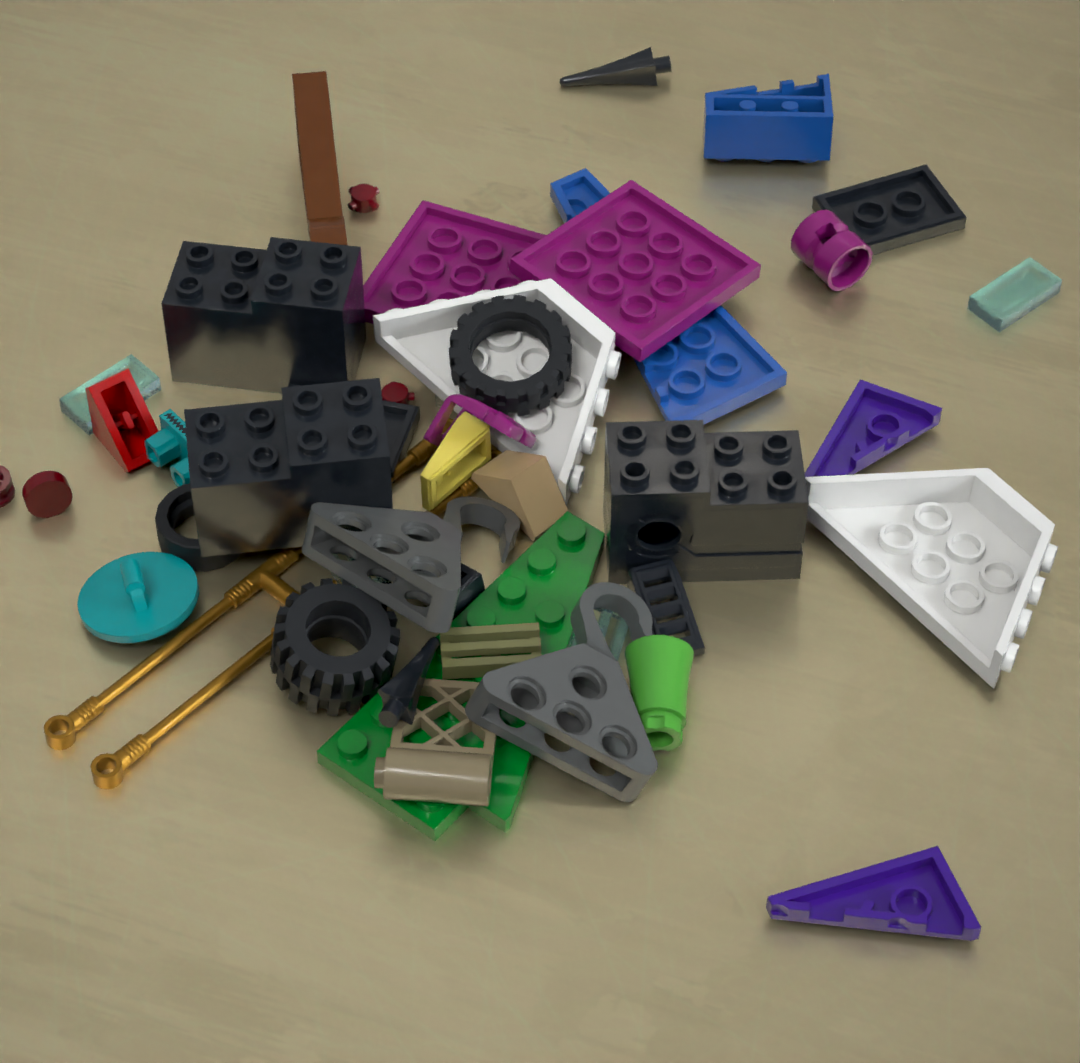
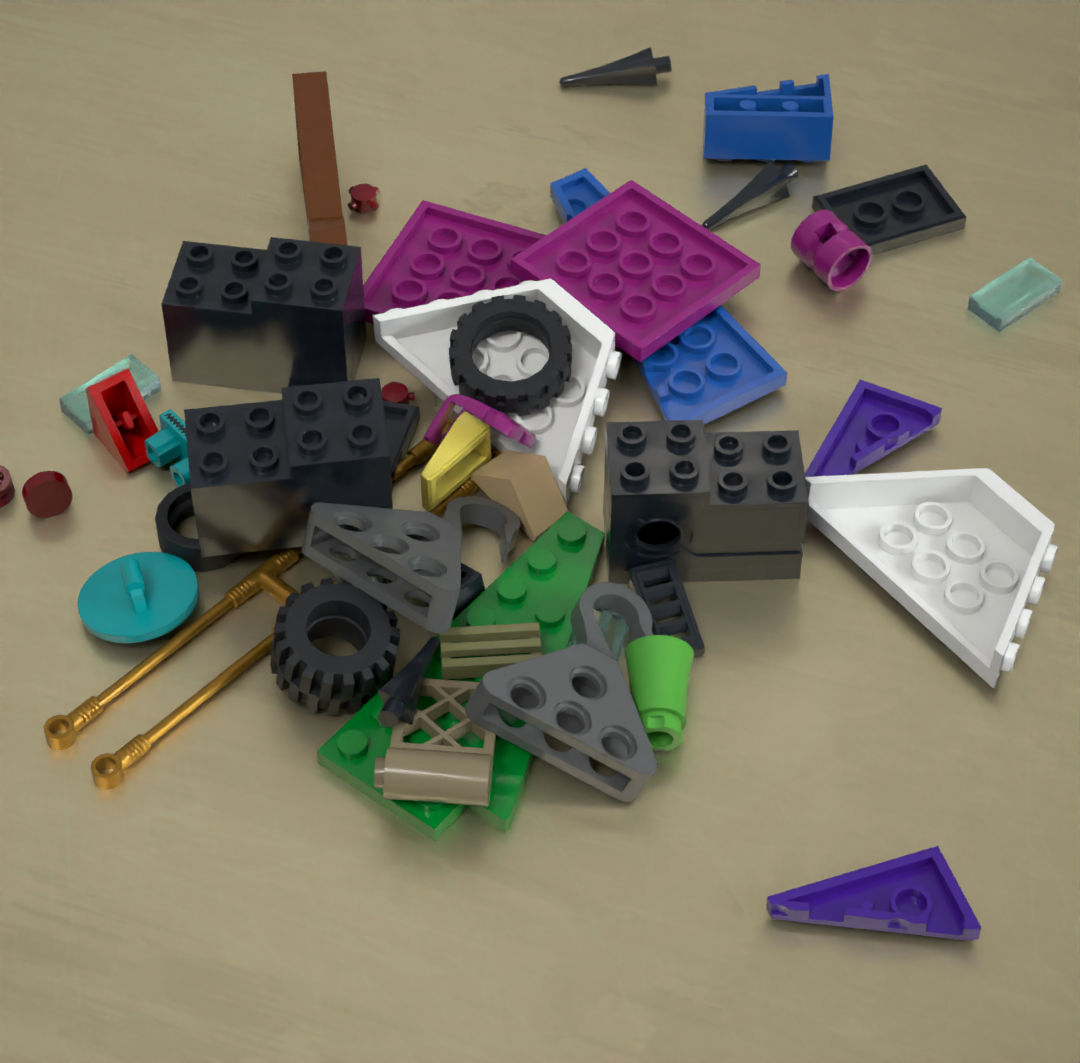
none -> black piece [702,161,799,230]

